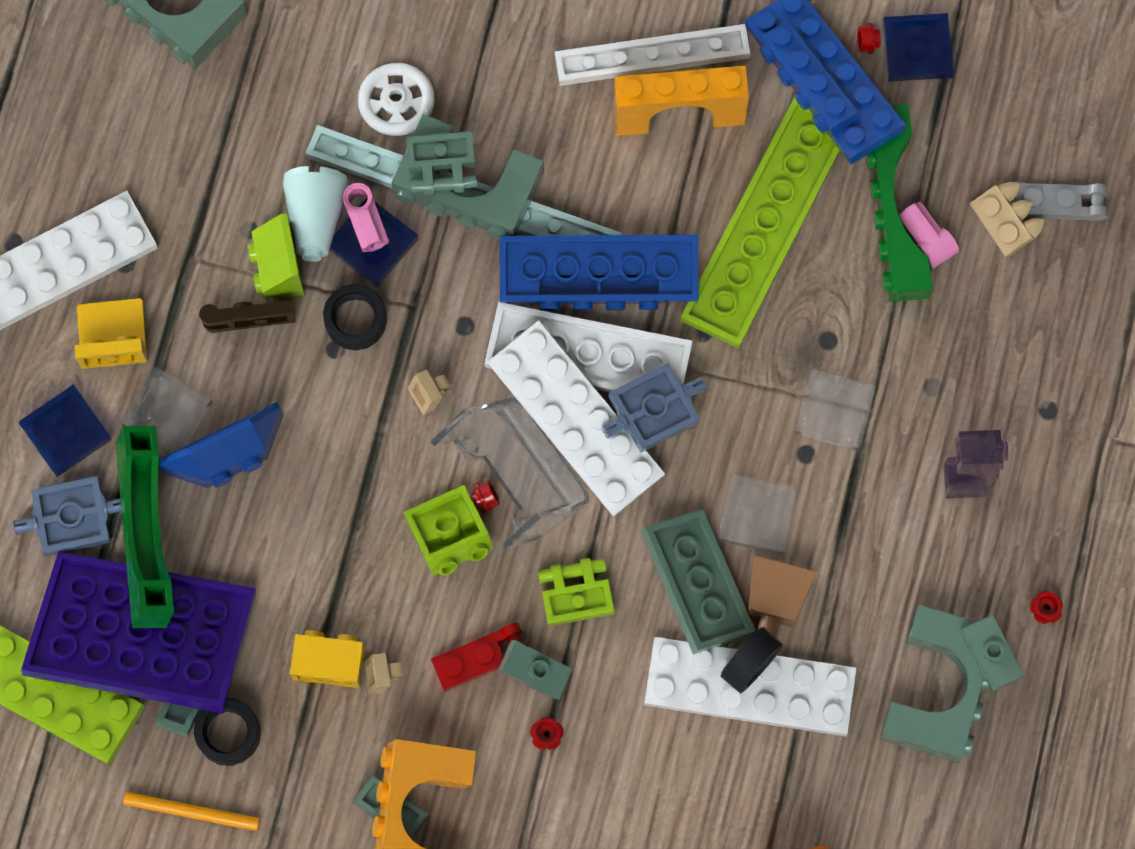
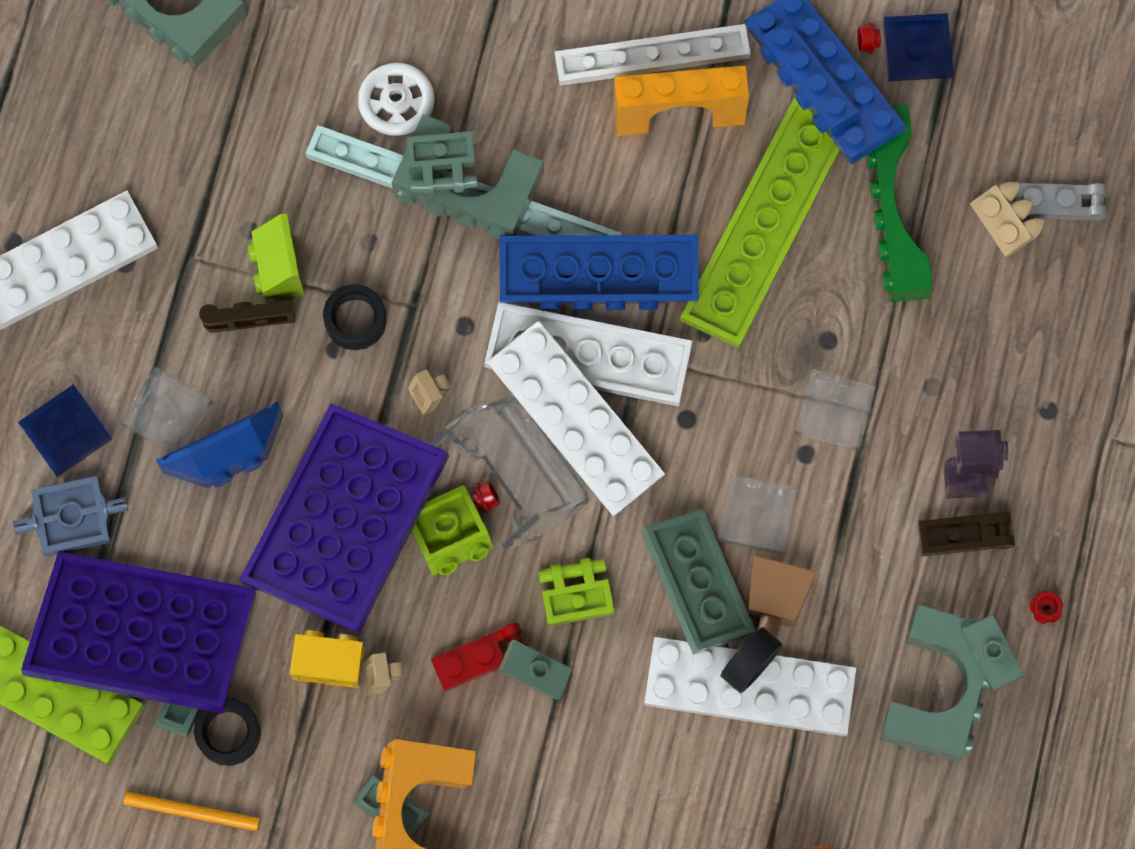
yellow bracket [74,298,148,369] -> none
green arch [115,426,174,628] -> none
light aqua cone [283,166,348,262] -> none
clear blue plate [329,198,419,287] -> none
bright pink piece [343,183,389,252] -> none
red plate [530,717,564,750] -> none
sand blue plate [601,363,707,453] -> none
bright pink piece [899,201,959,270] -> none
none -> dark purple plate [239,404,449,634]
none -> dark brown plate [917,512,1016,557]

